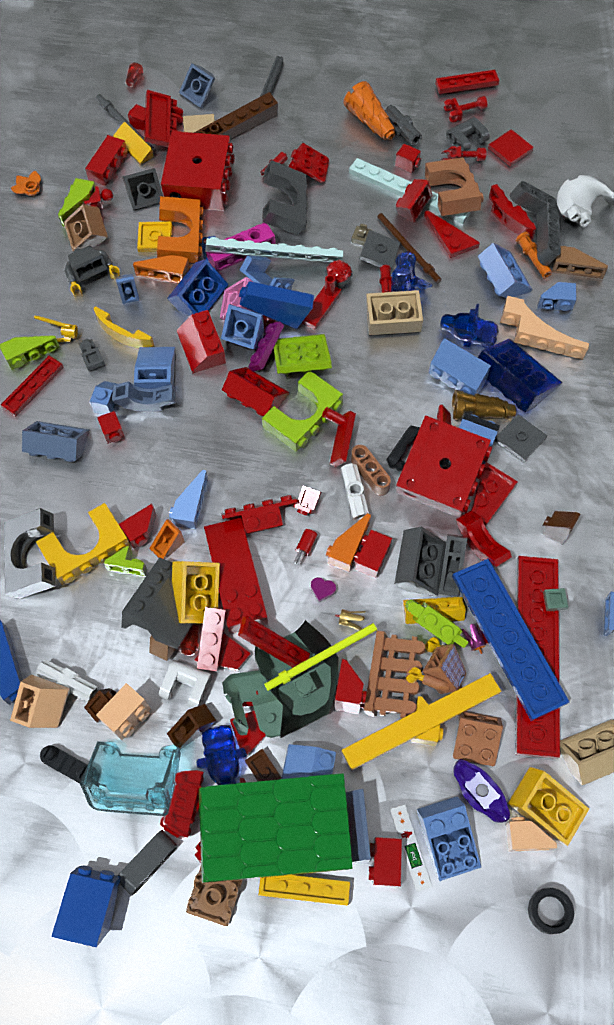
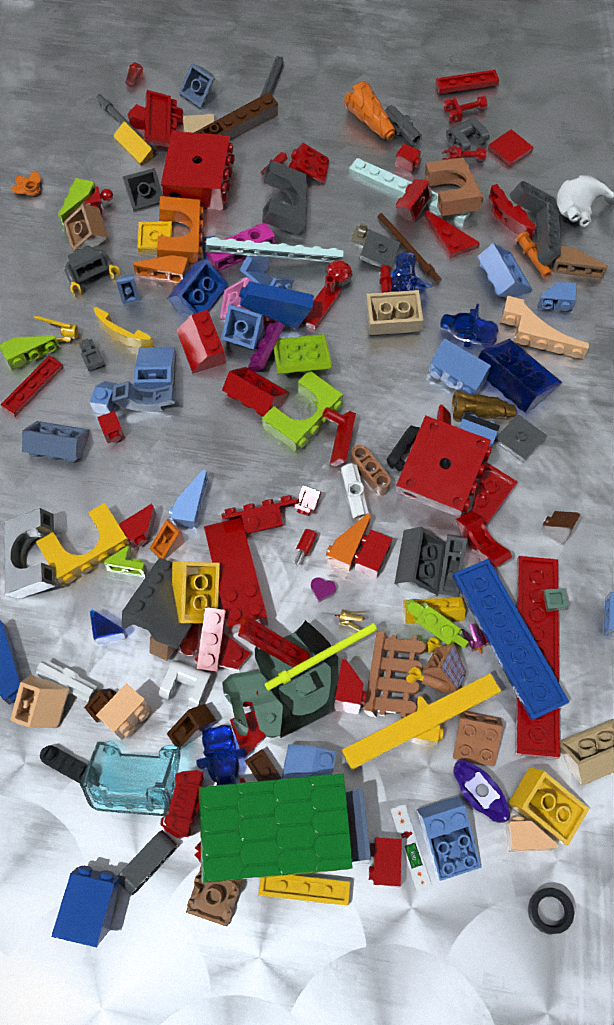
red brick [85,135,128,186] -> none
none -> clear blue slope [90,609,128,645]

